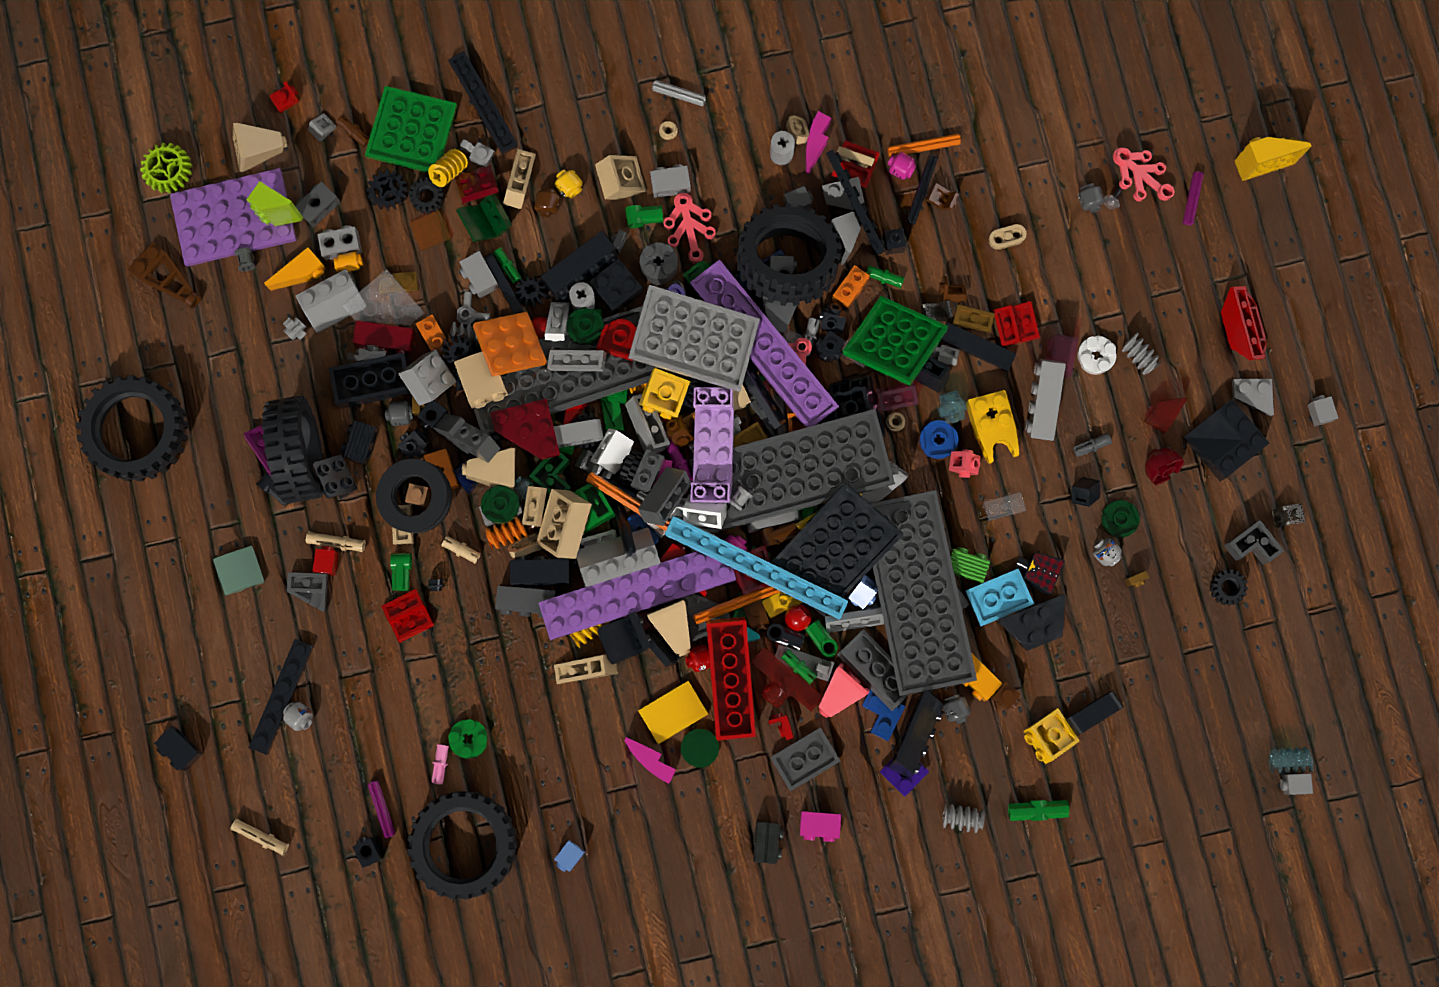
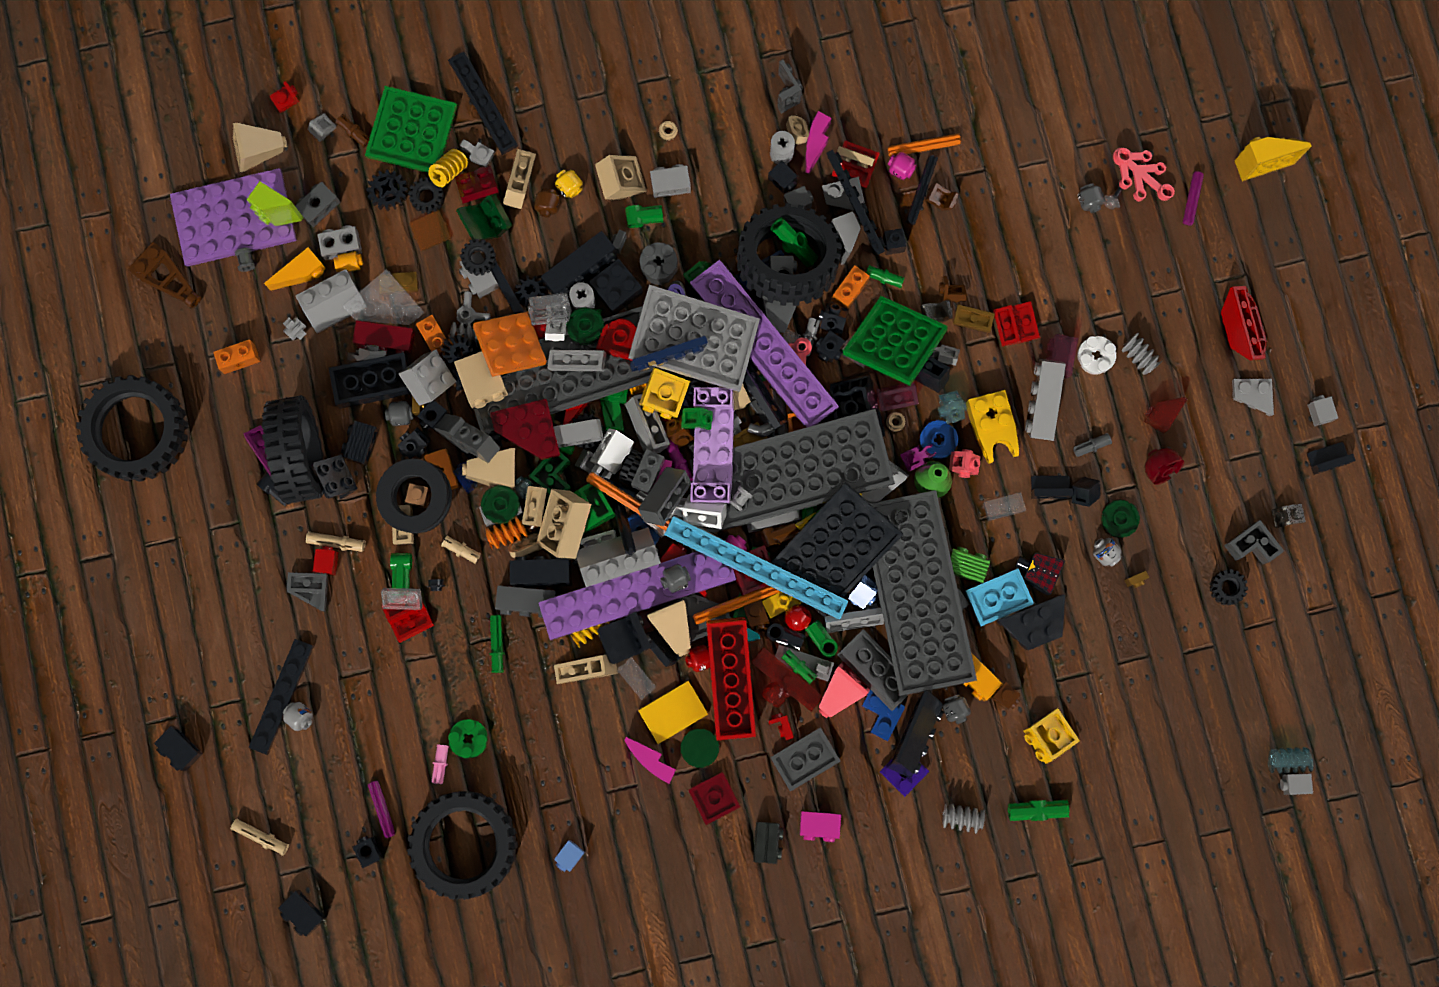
lime gear [140,142,193,193] -> none
sand green slope [213,546,264,596] -> none
green axle [492,248,521,283] -> none
light grey axle [652,80,706,106] -> none
coral plant [663,193,716,264] -> none
black tile [941,322,1016,372] -> none
tan plate [989,224,1027,250] -> none
black beam [1066,690,1124,736] -> none
black slope [1183,399,1269,482] -> none
none -> orange brick [213,339,261,374]
none -> black brick [278,890,326,937]
none -> clear plate [381,588,423,610]
none -> black tyre [460,239,496,276]
none -> green axle [489,615,505,673]
none -> clear hinge [528,293,571,325]
none -> clear hinge [617,657,656,700]
none -> dark blue plate [630,336,708,372]
none -> dark grey head [660,564,691,593]
none -> green bracket [681,407,713,430]
none -> dark red plate [688,772,740,825]
none -> dark grey arm [747,422,776,438]
none -> black brick [768,160,798,194]
none -> green piece [770,217,819,268]
none -> dark grey bracket [777,59,803,114]
none -> magenta plate [900,444,936,472]
none -> bright green cone [914,461,952,498]
none -> black panel [1031,476,1073,499]
none -> black panel [1307,442,1356,475]

